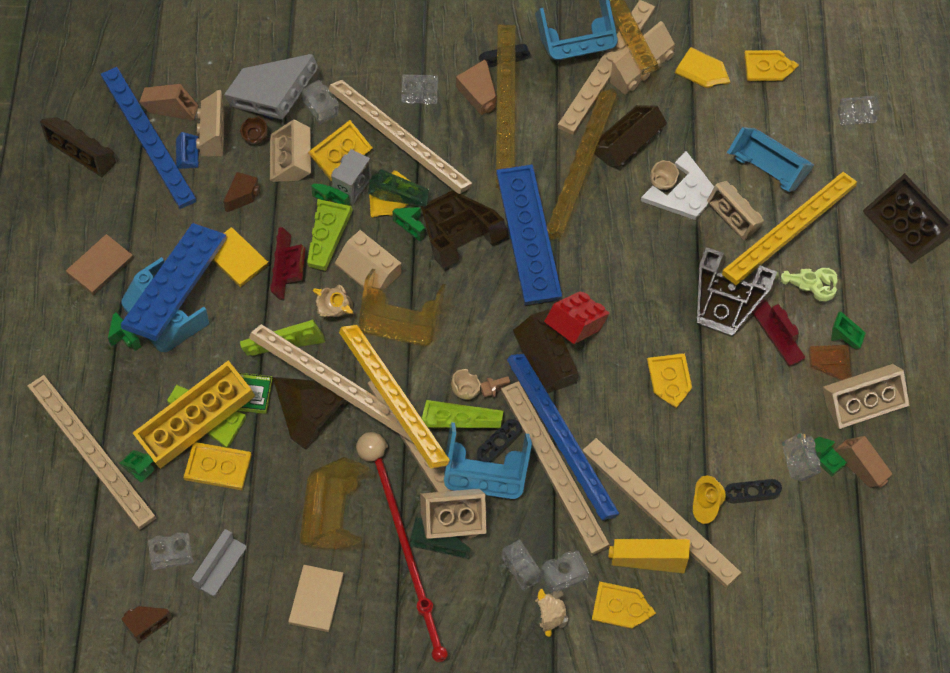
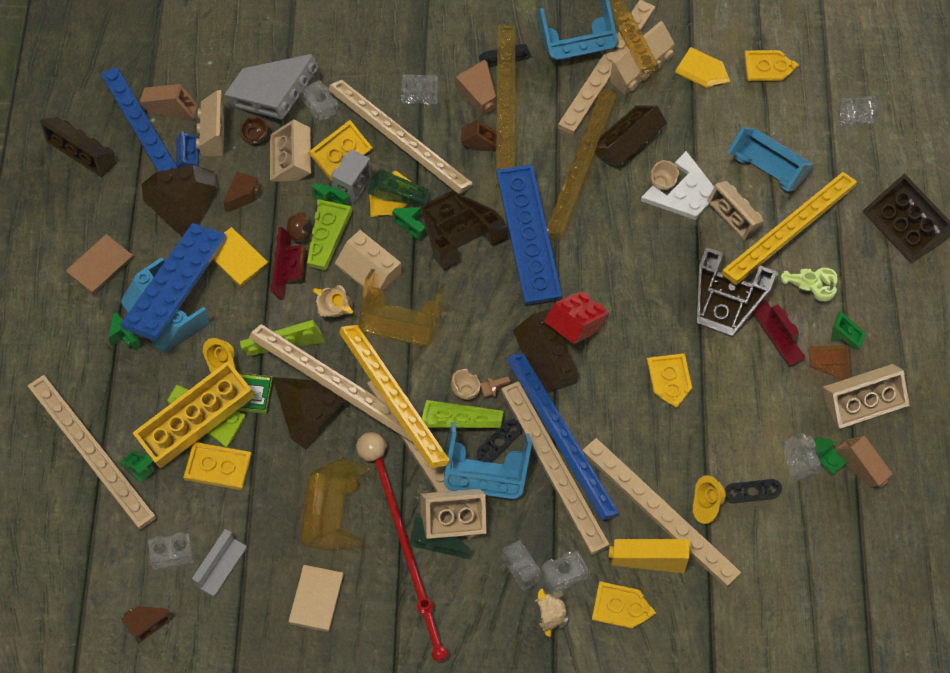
none -> dark brown wedge [141,165,217,237]
none -> yellow piece [203,338,235,373]
none -> reddish brown hair [287,212,308,243]
none -> reddish brown slope [461,120,502,152]

